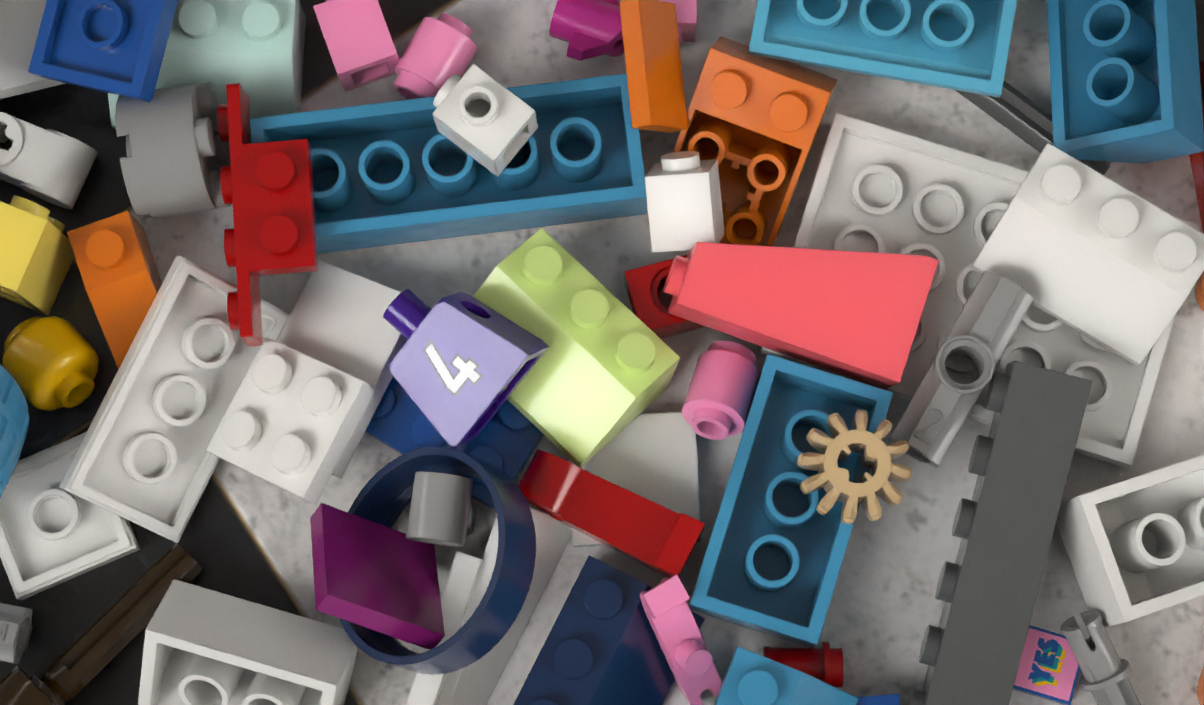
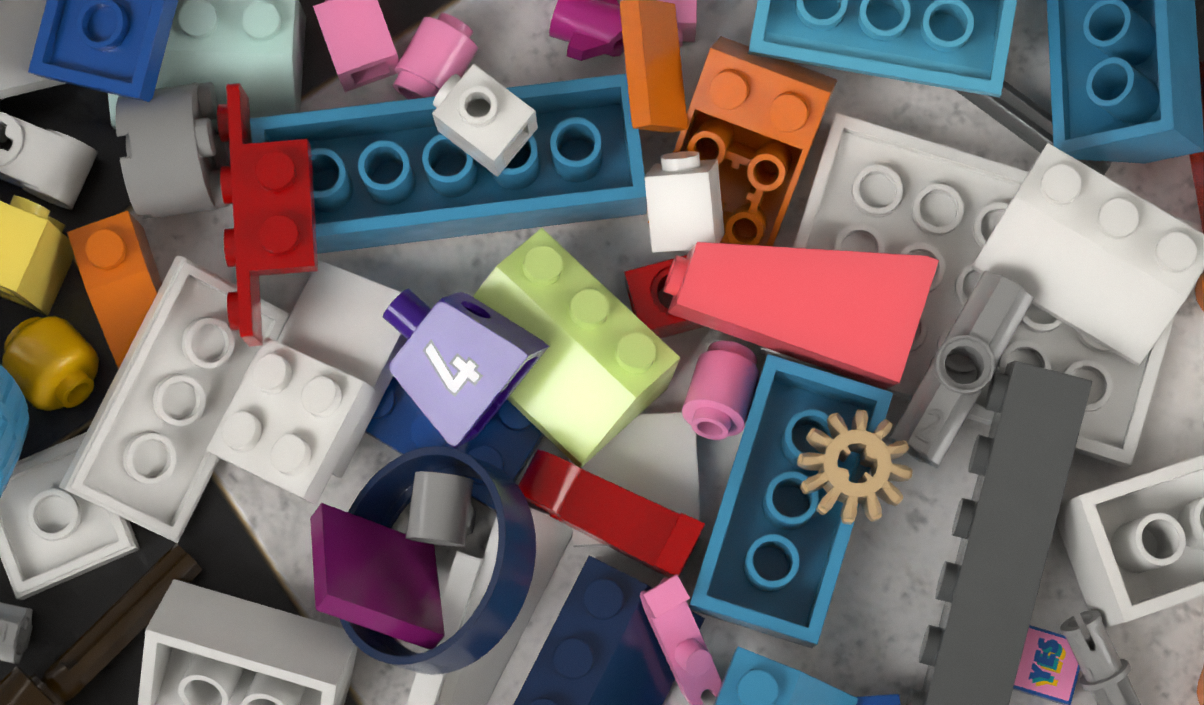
red pin [763,642,843,687] -> none

